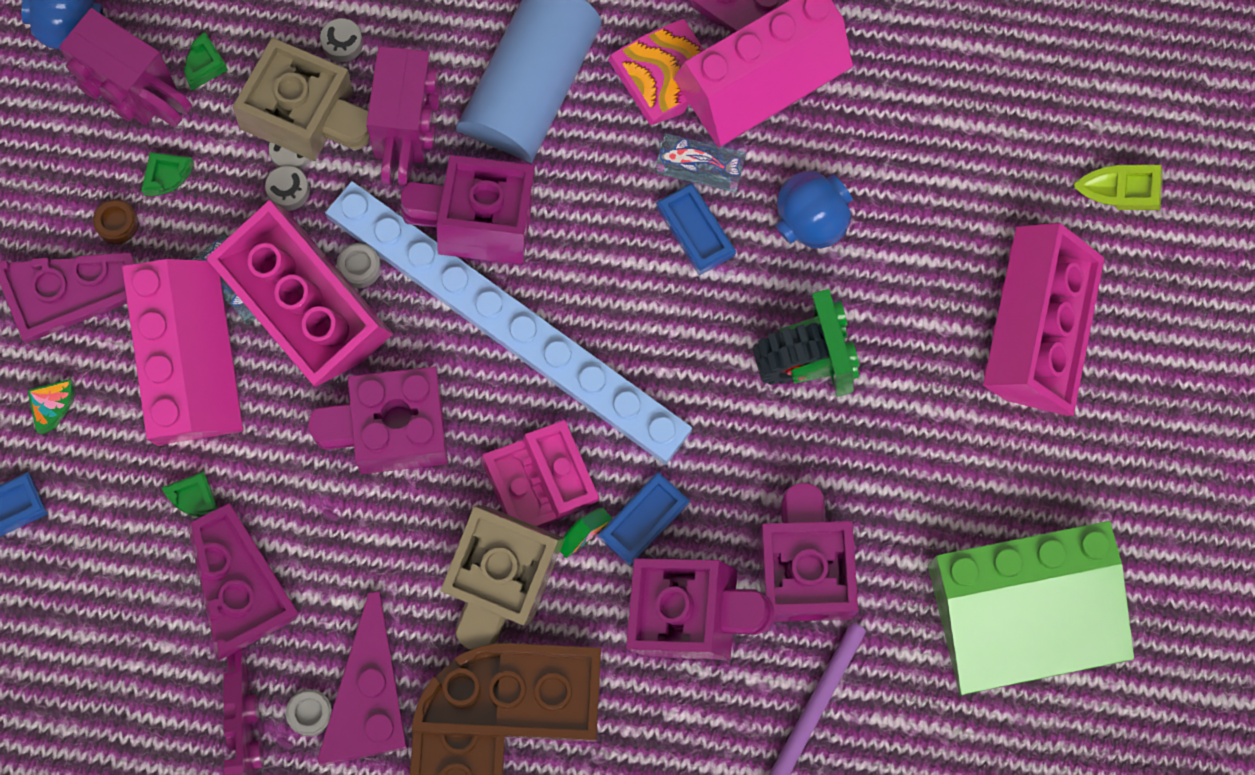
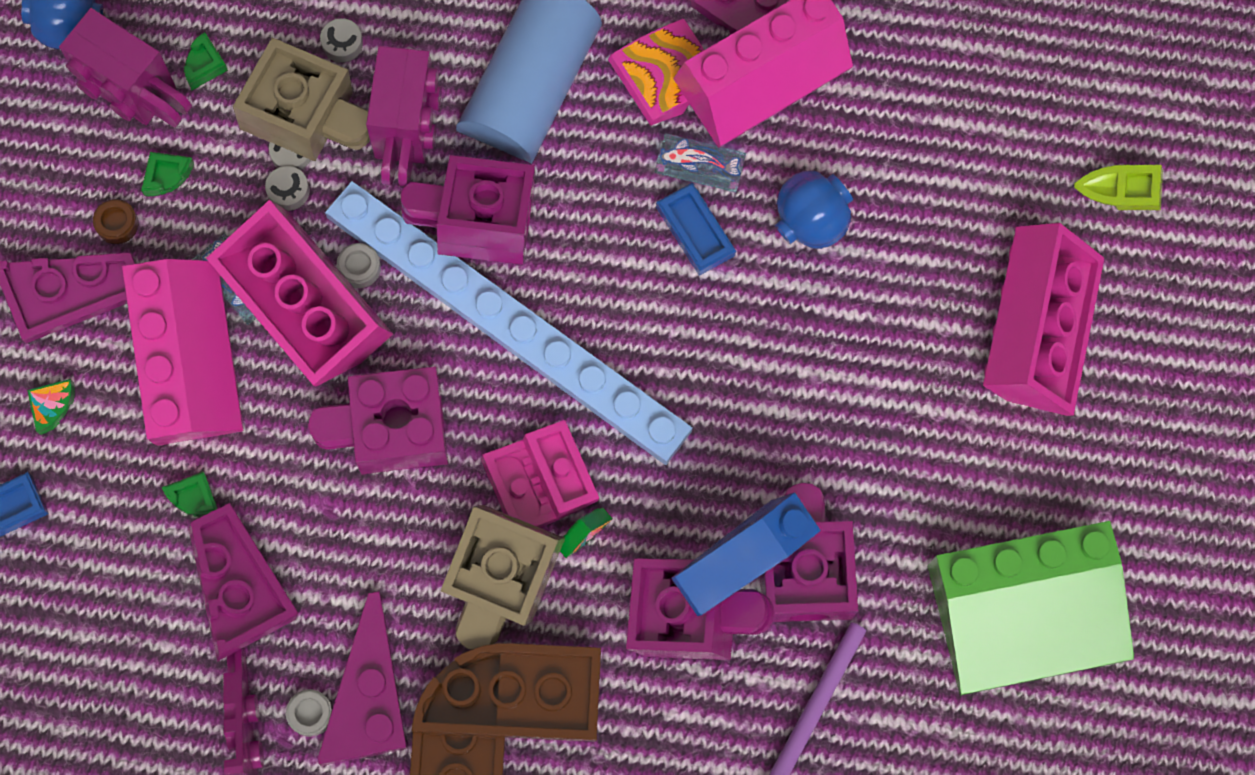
blue tile [598,472,690,567] -> none
plate [752,289,860,397] -> none
none -> blue slope [672,492,821,616]

